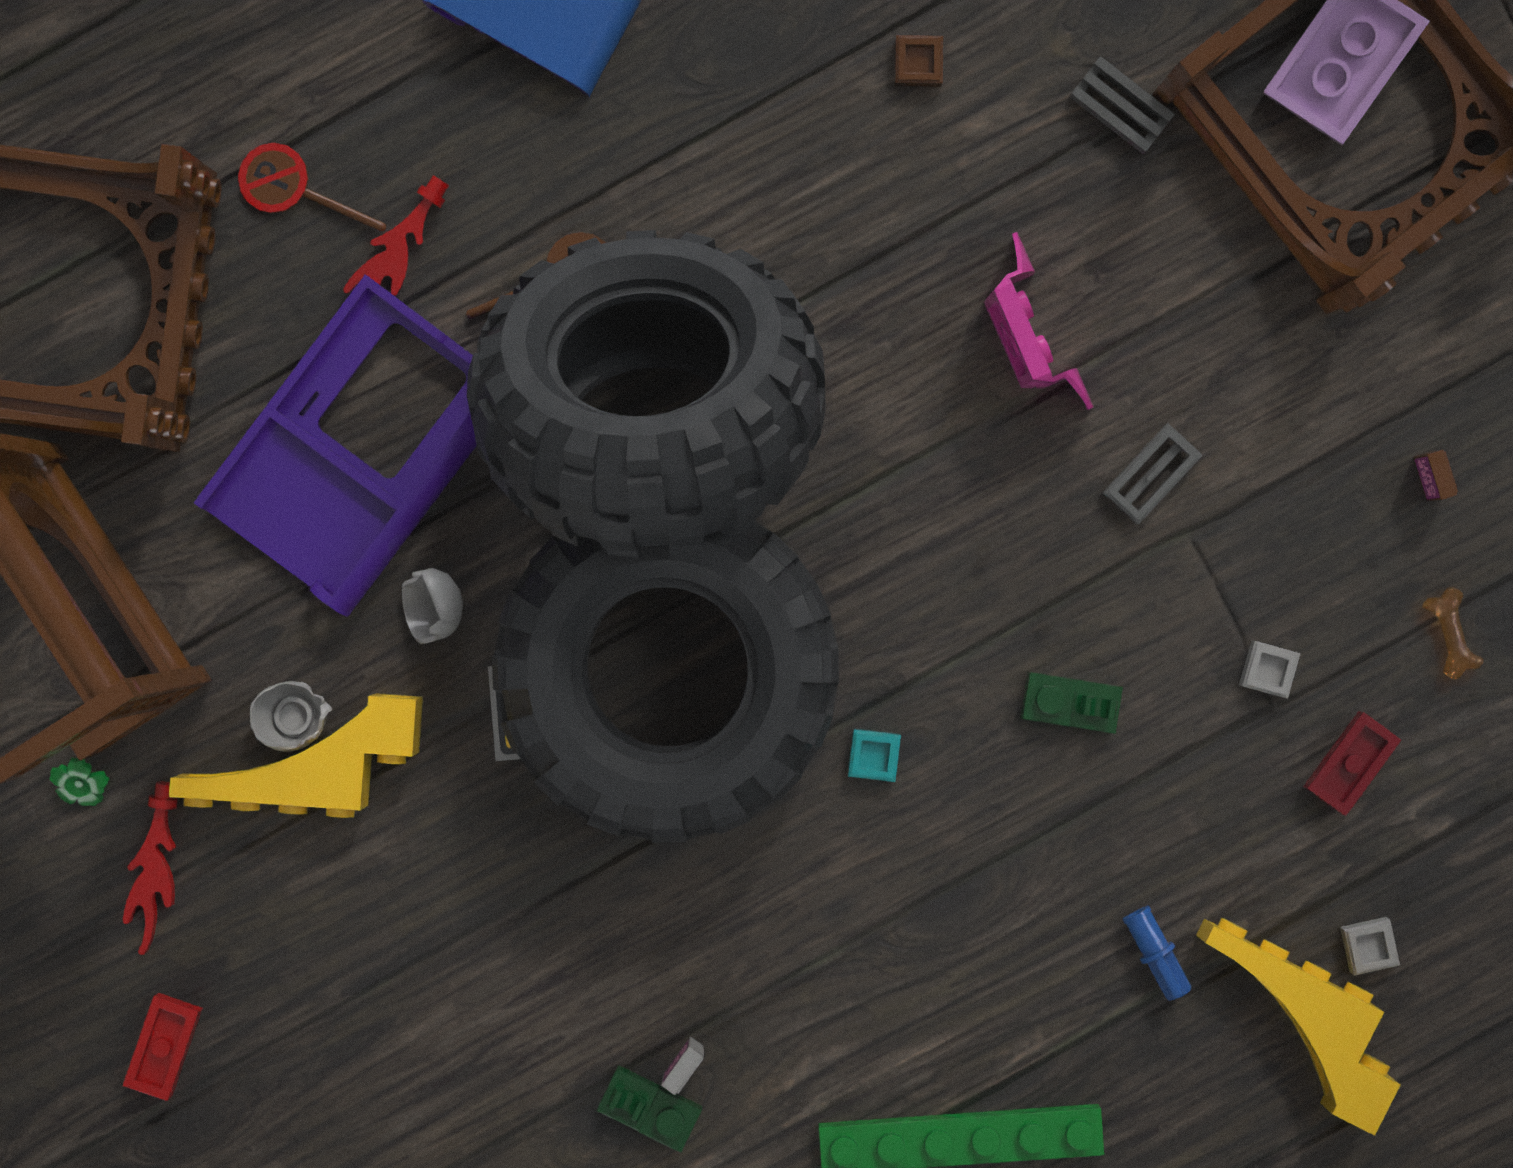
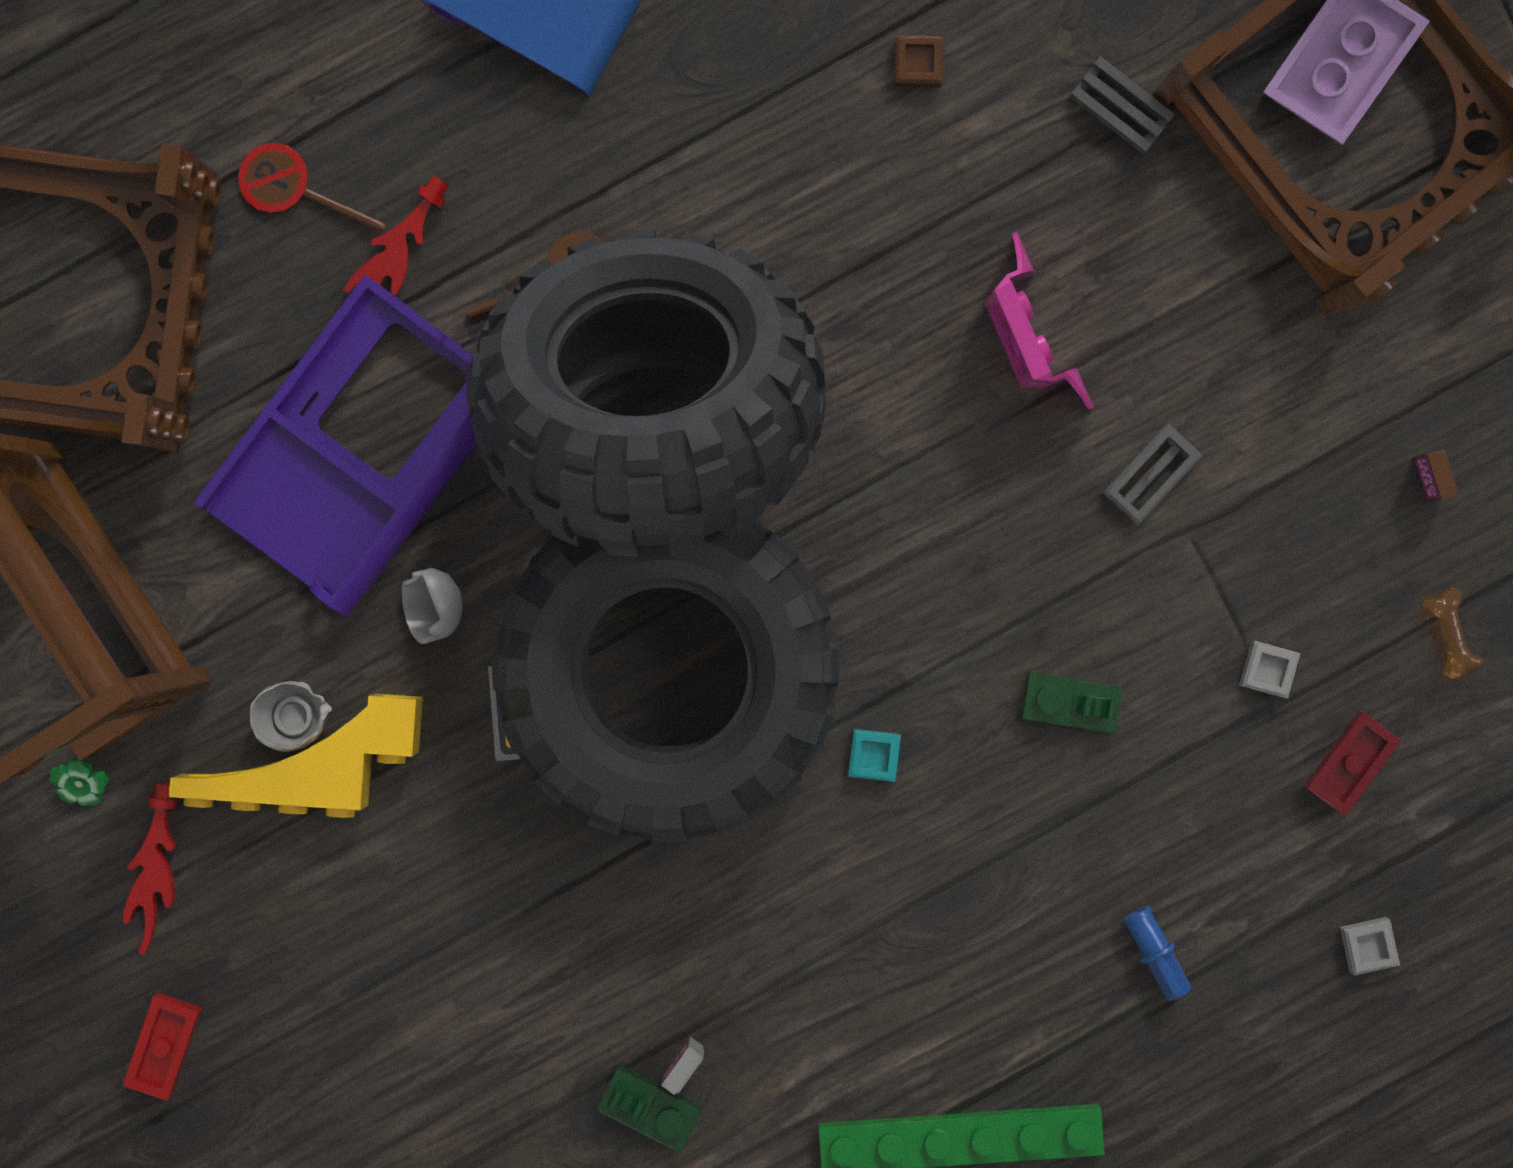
yellow arch [1196,918,1401,1136] -> none

